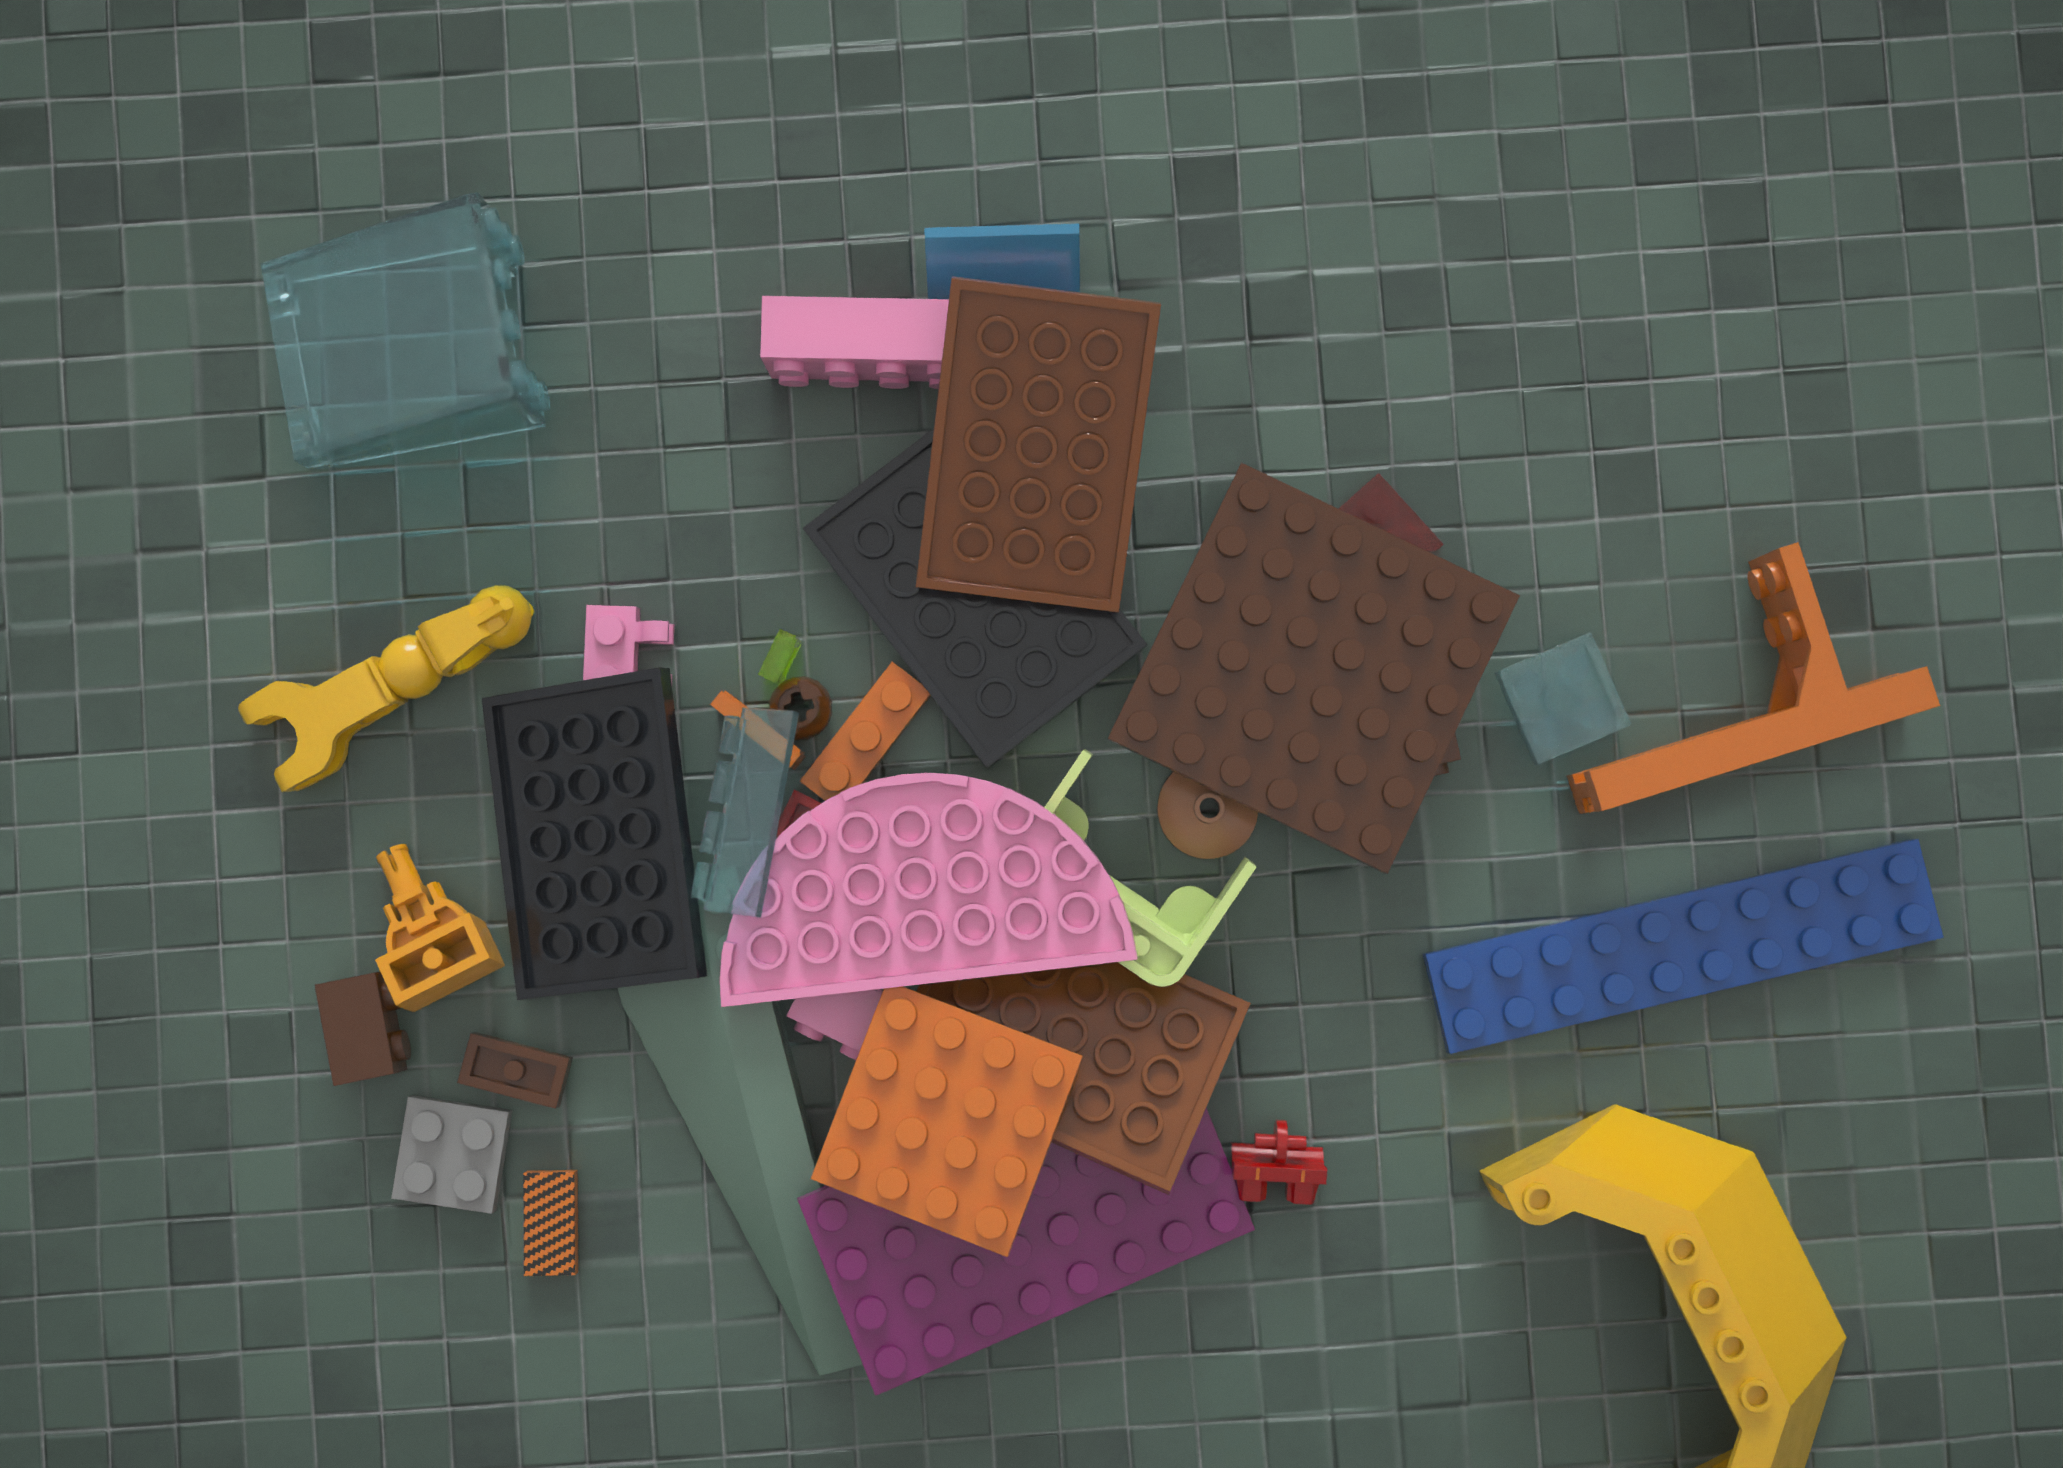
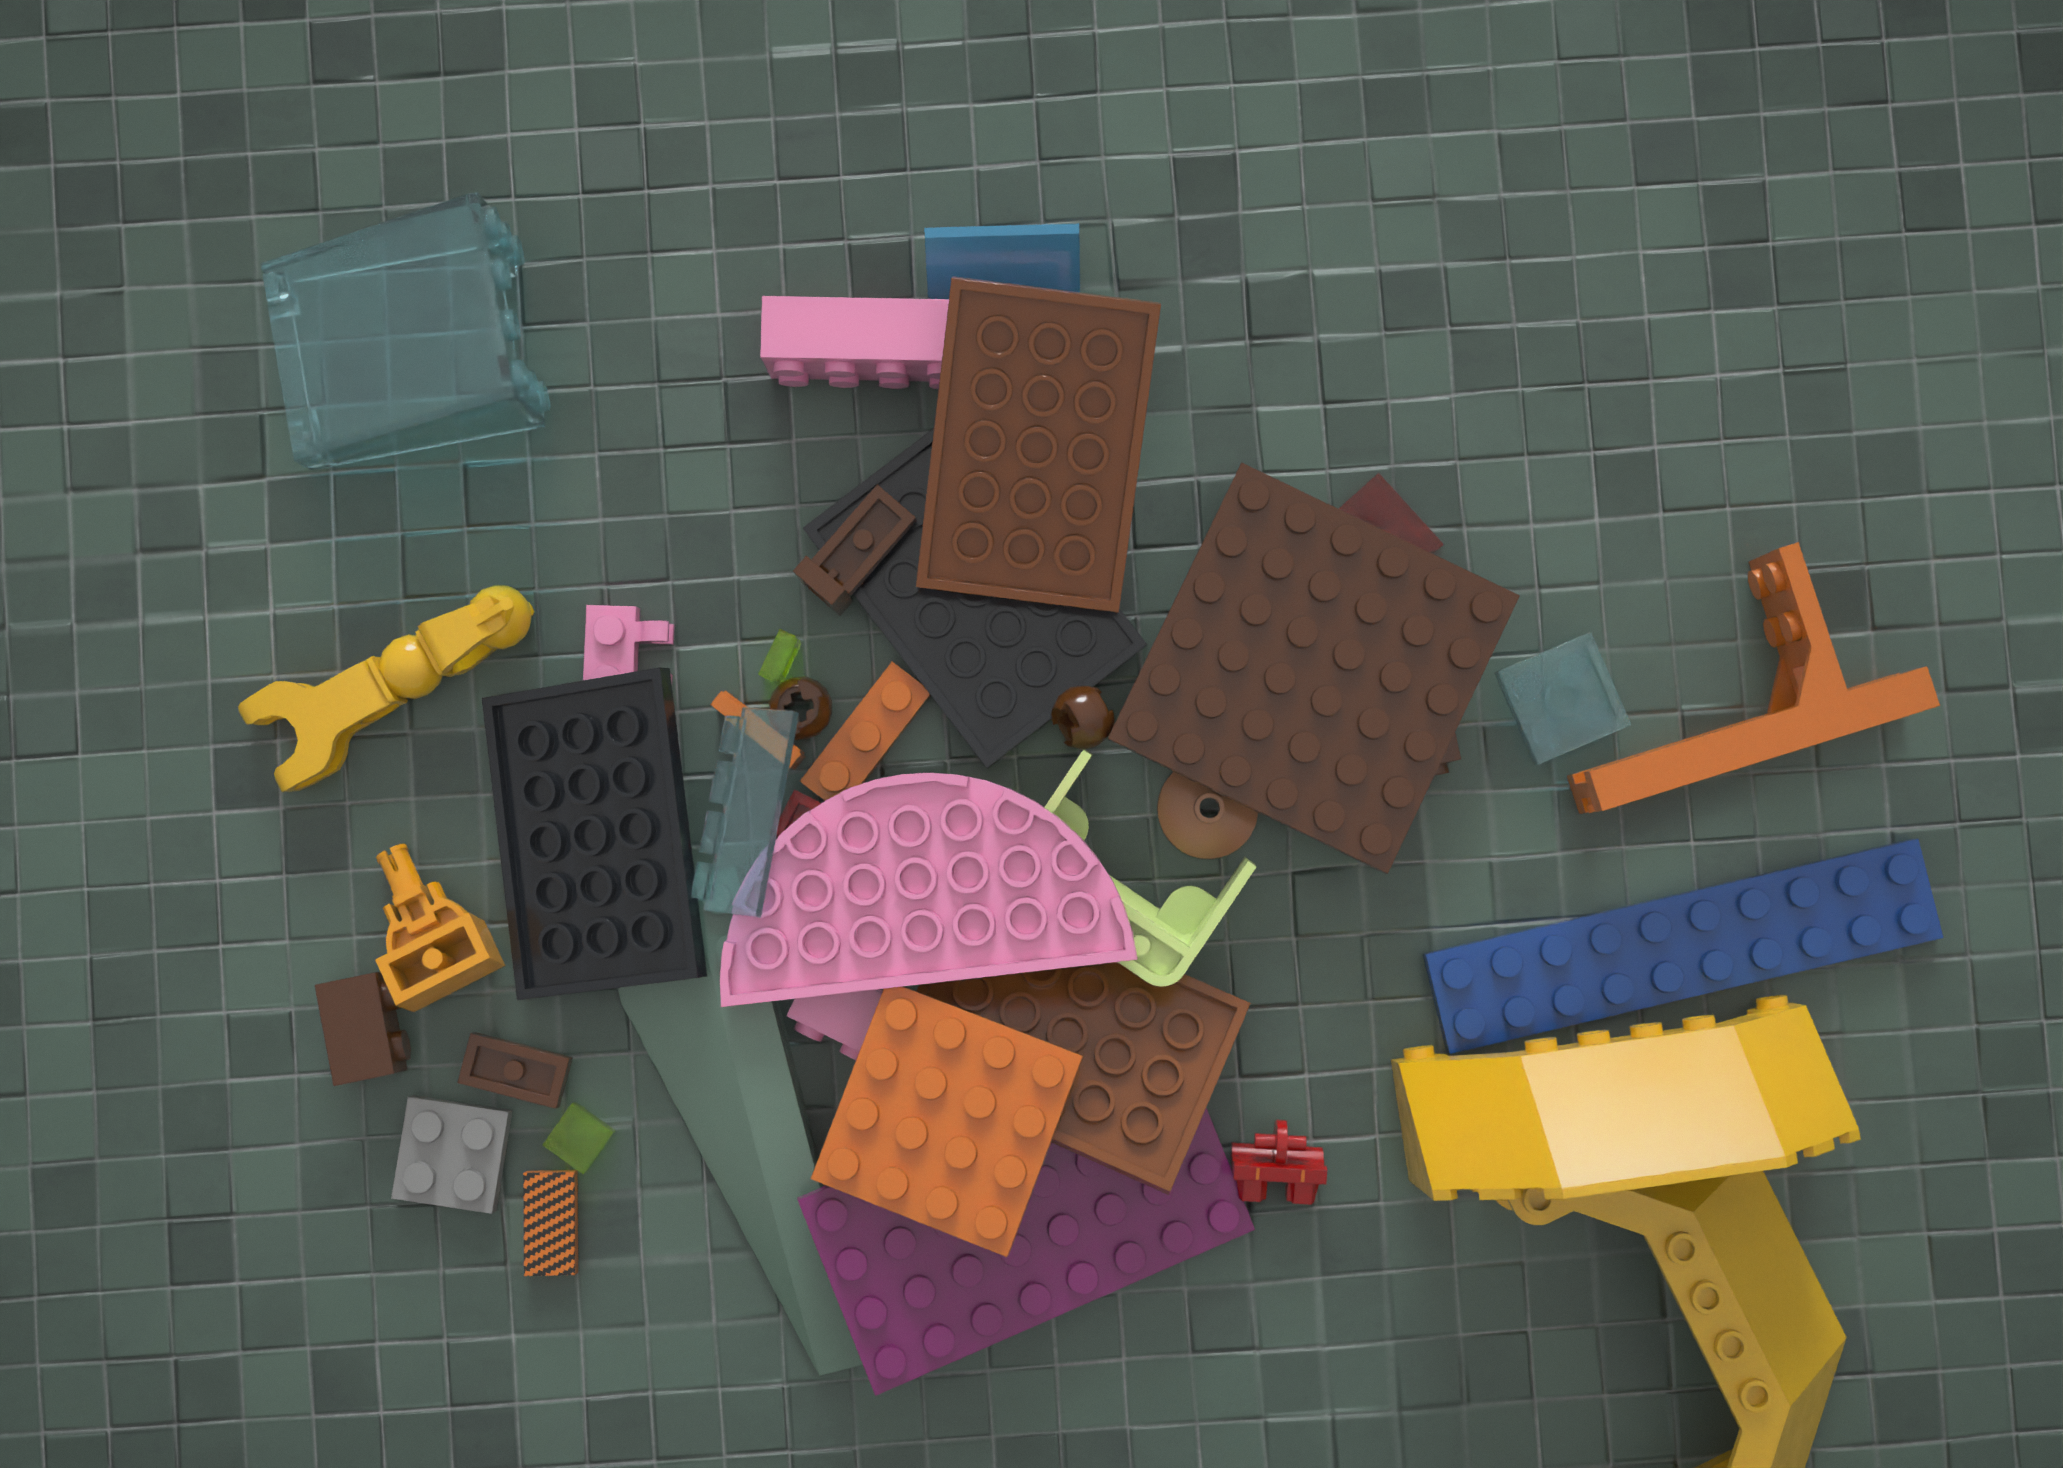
none -> clear neon green tile [542,1102,616,1175]
none -> reddish brown bracket [793,484,917,616]
none -> reddish brown piece [1051,685,1115,750]
none -> yellow windscreen [1391,995,1861,1201]

